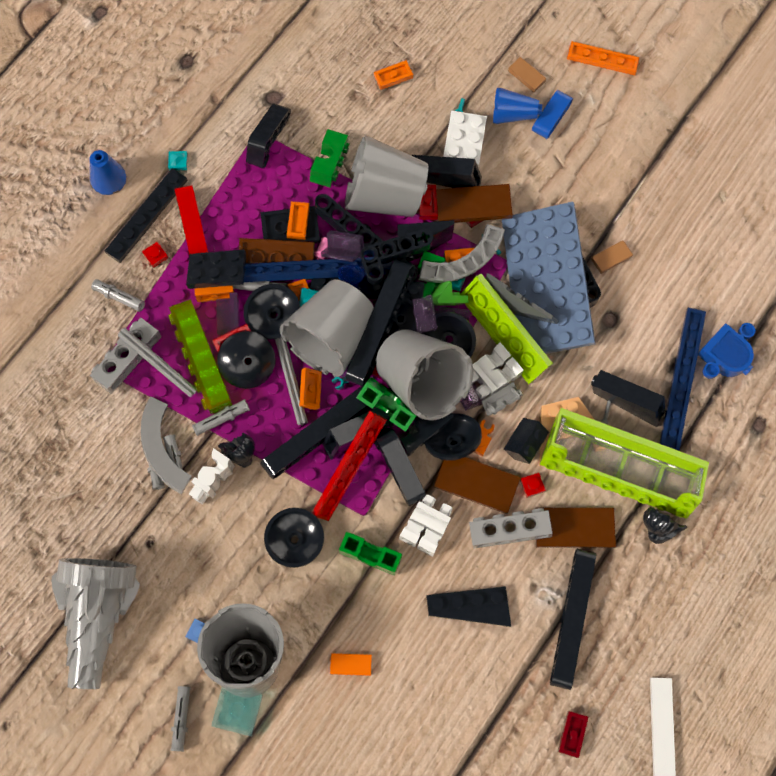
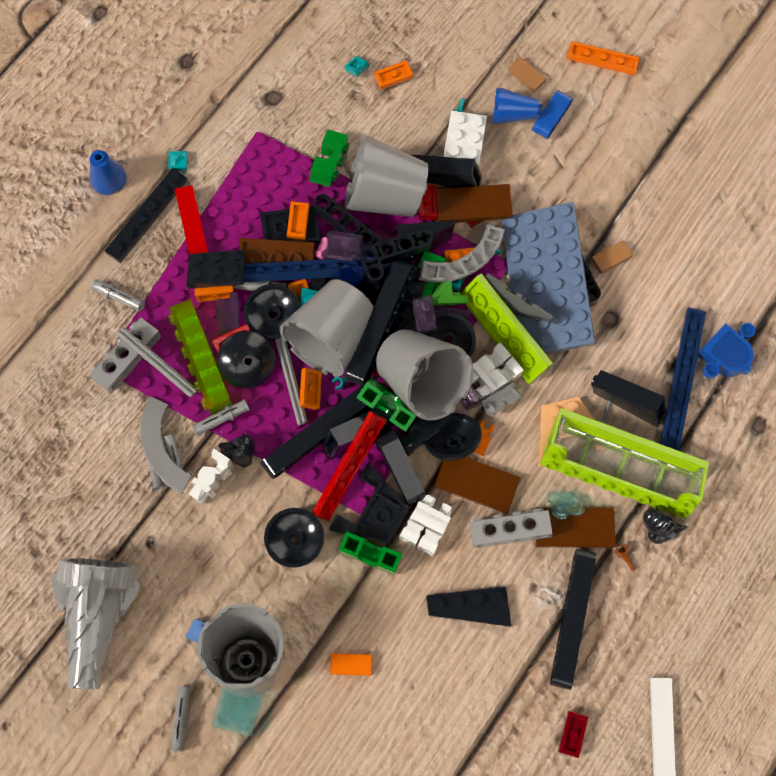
red plate [142,242,168,268] -> none
black beam [246,103,291,169] -> none
black brick [504,418,549,464] -> none
red plate [520,472,546,498] -> none
none -> black wing [329,463,409,544]
none -> teal tile [344,56,369,77]
none -> clear light blue plate [548,491,585,519]
none -> dark orange hand [615,543,636,571]

